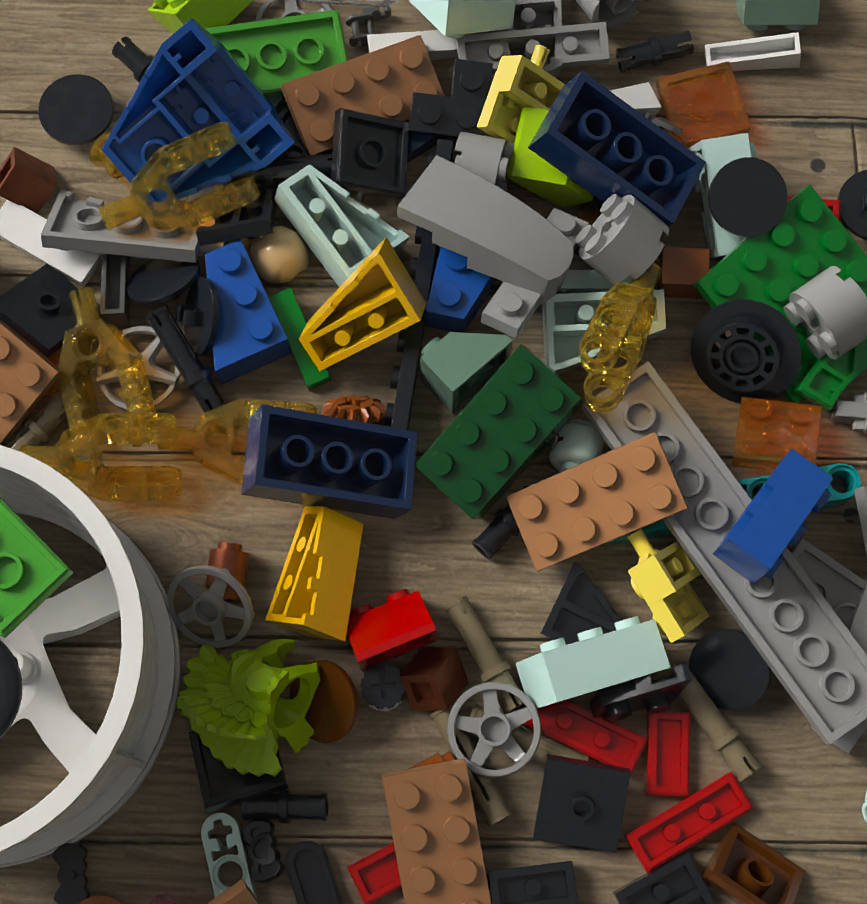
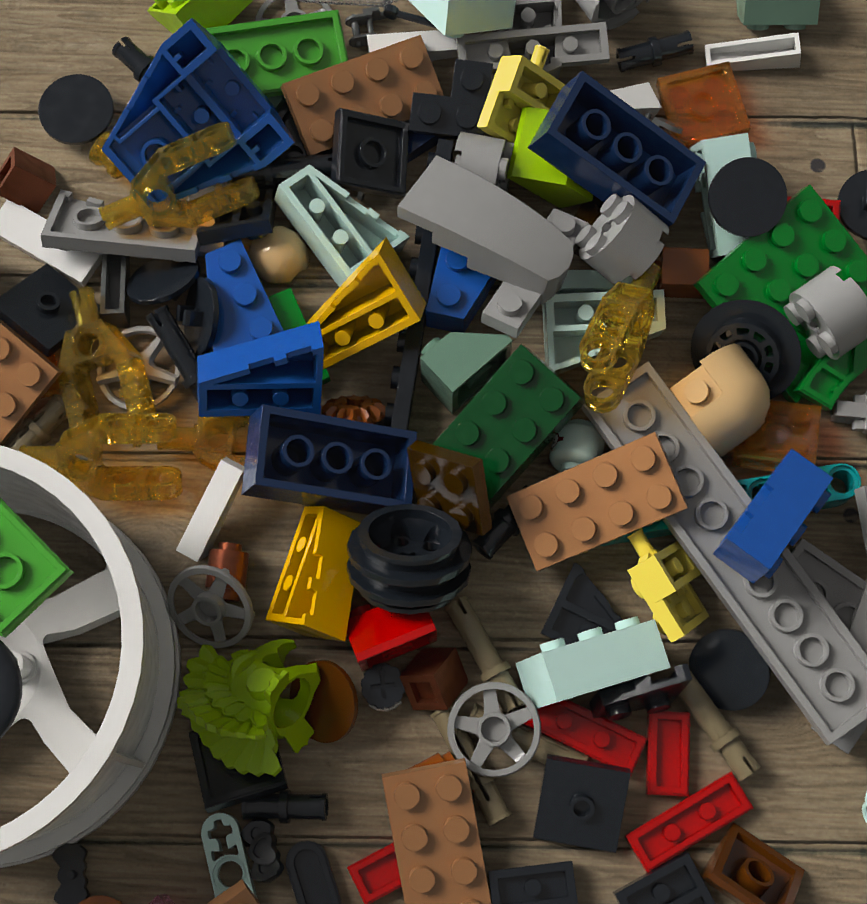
none -> white piece [176,457,244,562]
none -> blue wedge [197,321,324,417]
none -> black wheel [347,504,472,614]
none -> black hinge [383,4,436,28]
none -> dark brown plate [407,440,493,536]
none -> tan brick [670,343,770,457]

